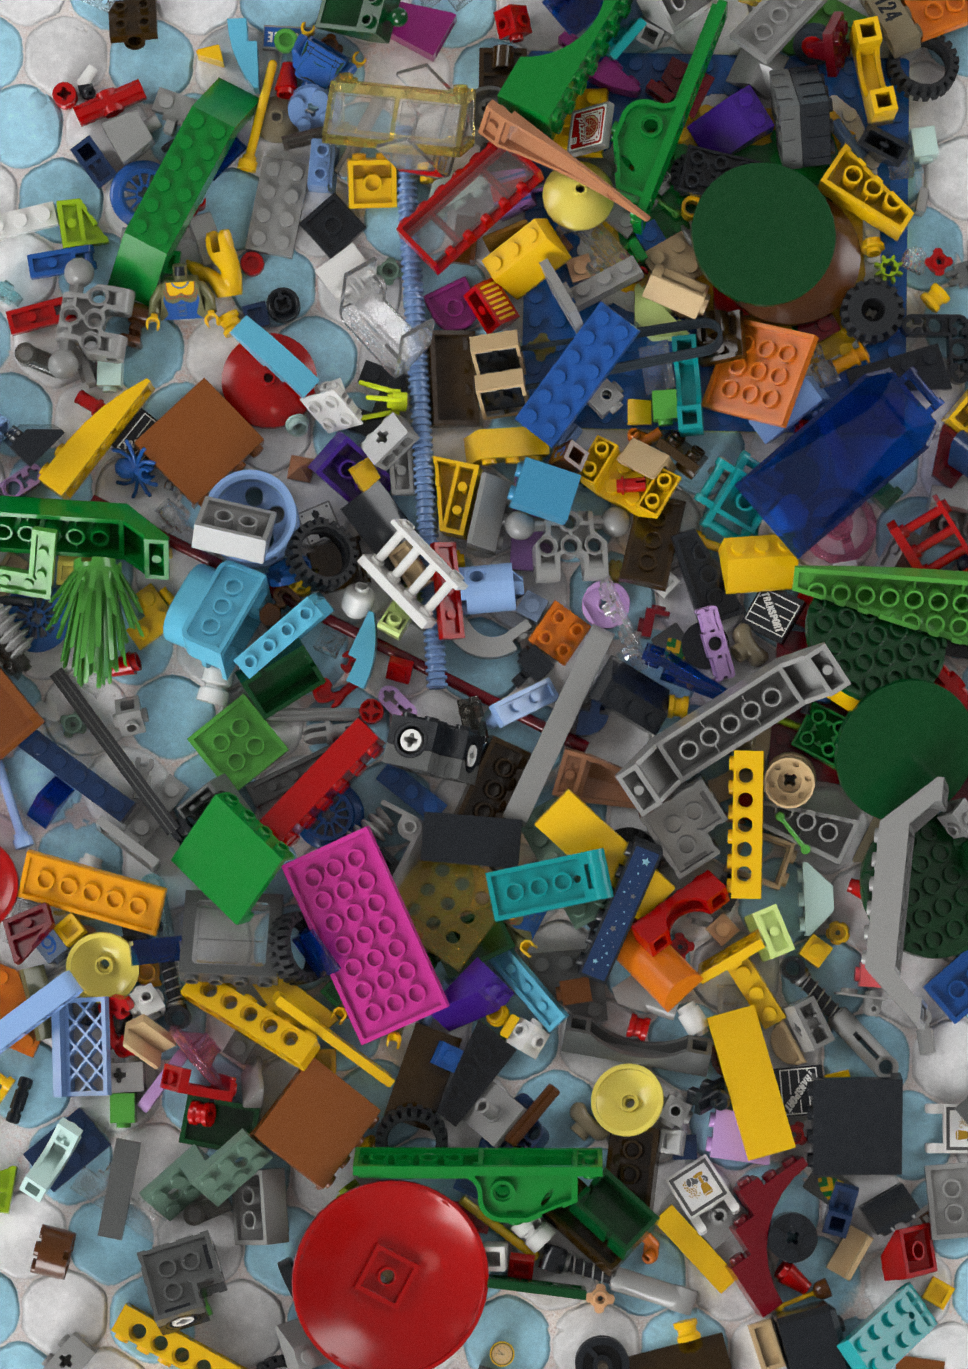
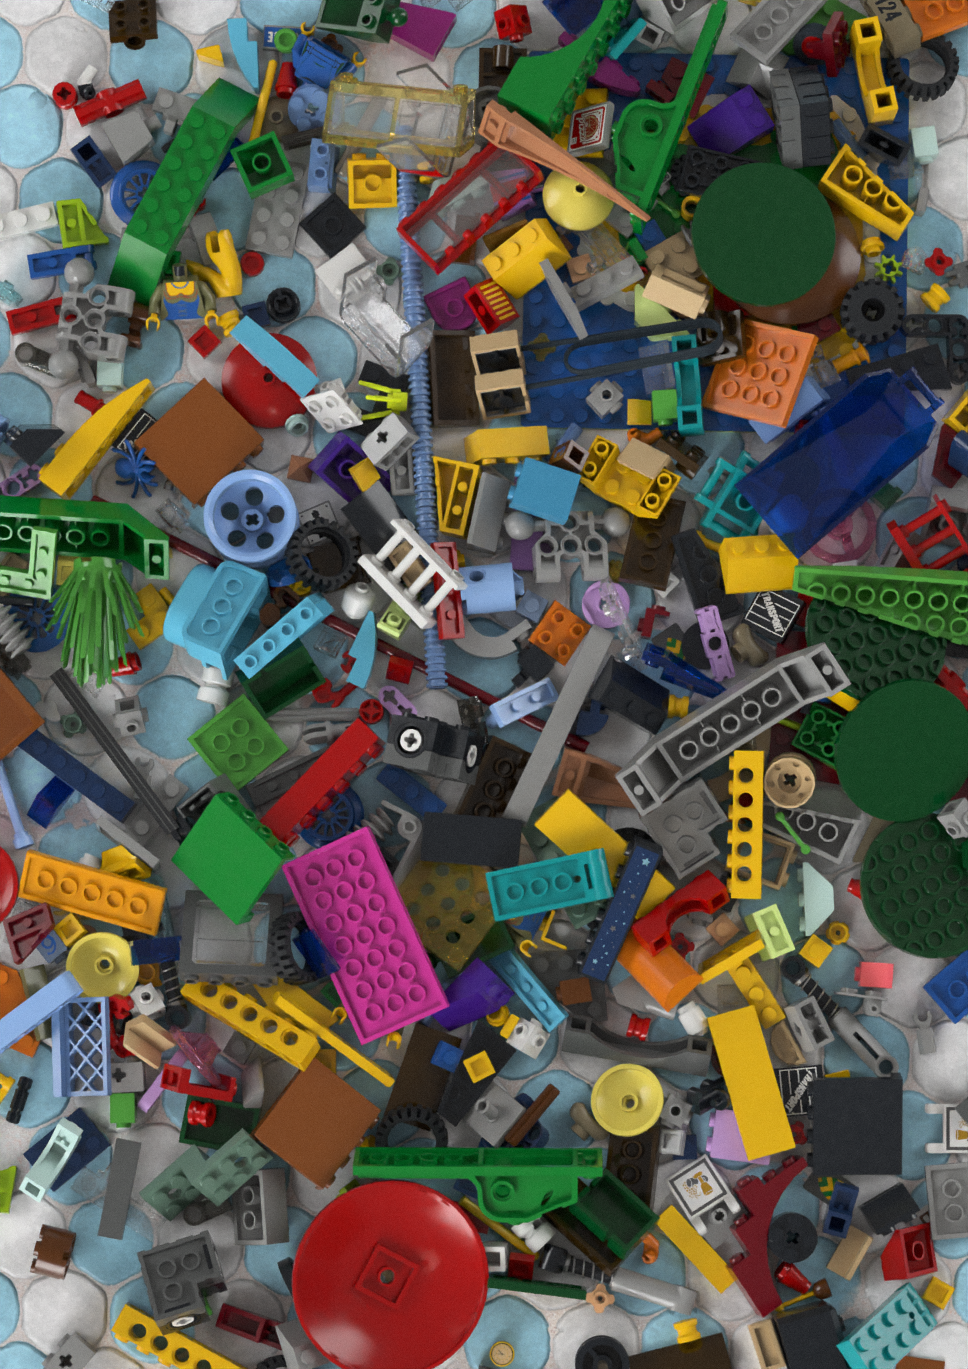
light grey slope [191,496,277,564] -> none
blue plate [515,301,640,448] -> none
red pin [616,476,647,495] -> none
light grey slope [861,777,949,1030] -> none
none -> yellow slope [100,845,152,881]
none -> red plate [187,325,222,360]
none -> dark red slope [215,1303,283,1351]
none -> green slope [230,131,295,200]
none -> yellow plate [463,1050,496,1083]
none -> yellow bracket [539,910,567,950]

